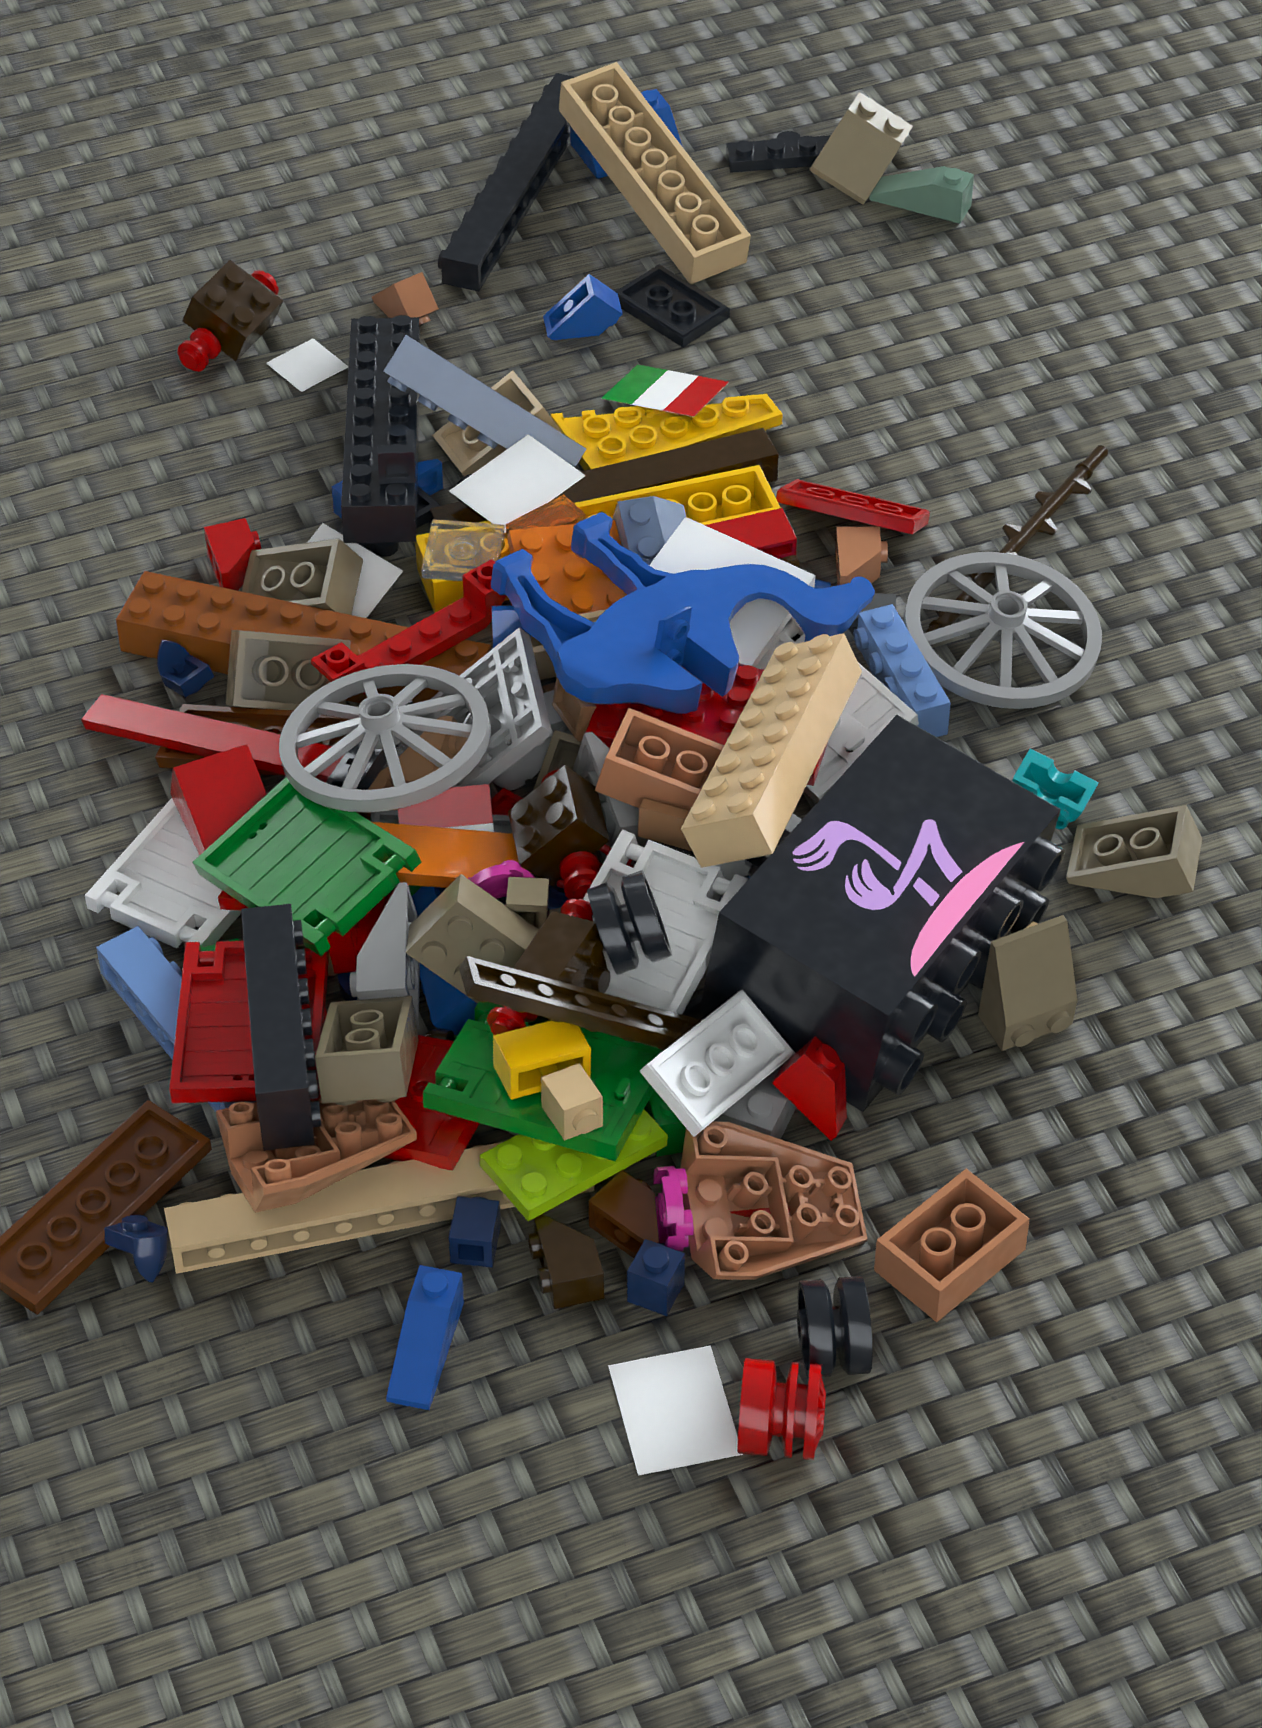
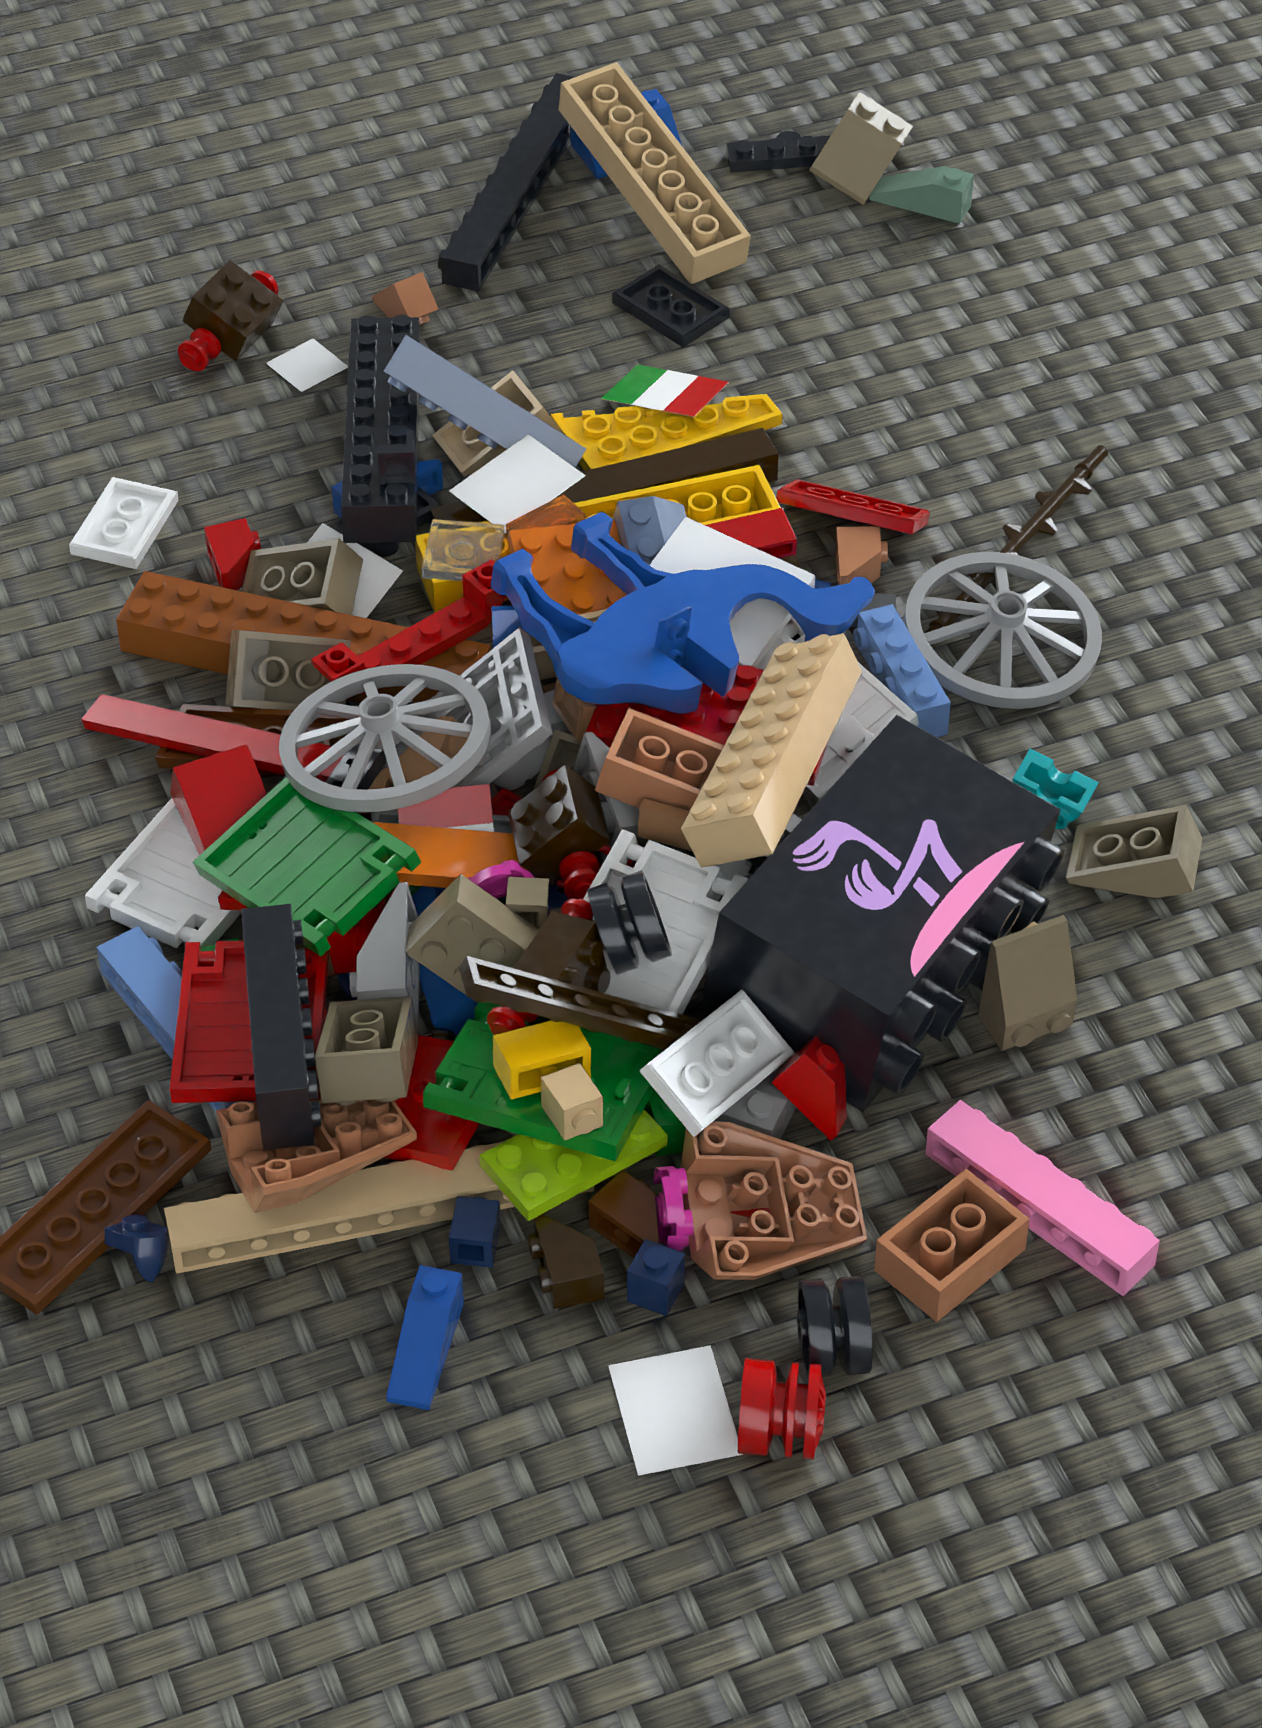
dark blue plate [157,640,214,698] -> none
blue slope [543,274,623,340] -> none
none -> white tile [69,477,178,569]
none -> bright pink brick [925,1100,1160,1296]

